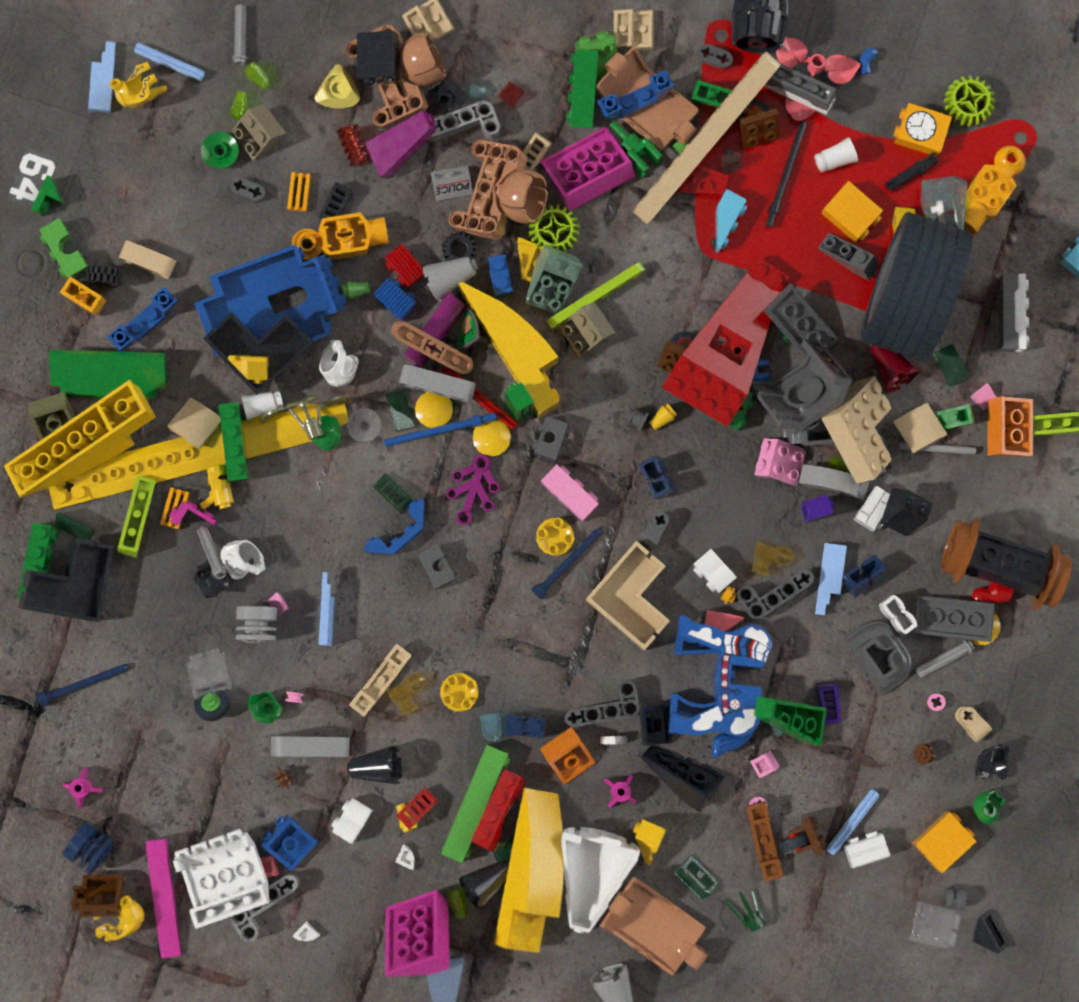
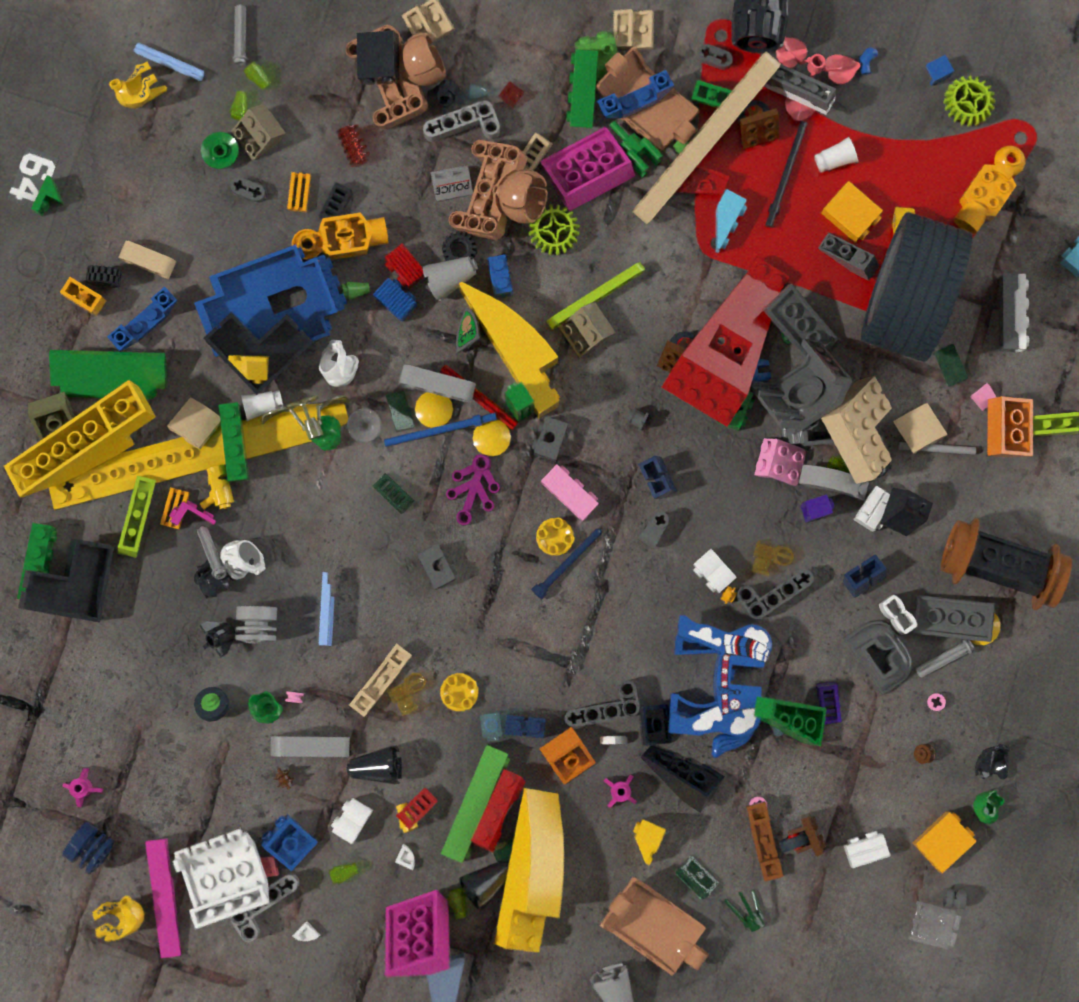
dark blue piece [37,664,128,708] -> none
bright green arch [39,218,88,279] -> none
clear green slope [55,512,95,541] -> none
reddish brown piece [70,874,125,917] -> none
light blue piece [88,41,116,113] -> none
clear plate [186,648,233,700] -> none
bright pink slope [268,593,290,616] -> none
light yellow hat [315,64,360,108] -> none
blue slope [364,499,425,555] -> none
magenta slope [365,111,437,179] -> none
nougat piece [391,320,473,374] -> none
magenta brick [404,293,465,368] -> none
yellow wing [517,237,543,283] -> none
sand green slope [525,244,583,314] -> none
white cone [561,827,640,933] -> none
tan piece [585,541,670,651] -> none
yellow cone [649,403,677,430] -> none
coral slope [704,610,745,632] -> none
clear smoke tile [722,148,742,174] -> none
bright pink slope [750,750,780,779] -> none
light blue piece [815,543,847,616] -> none
light blue axle [826,789,880,855] -> none
dark red cone [870,345,919,393] -> none
black pin [884,152,939,193] -> none
light orange brick [893,103,952,156] -> none
clear light blue slope [921,176,967,230] -> none
green slope [935,404,975,430] -> none
tan piece [955,707,992,743] -> none
red animal [971,581,1014,604] -> none
black slope [973,910,1009,954] -> none
none -> black brick [199,621,235,658]
none -> clear neon green cone [328,863,359,885]
none -> blue panel [926,55,954,86]

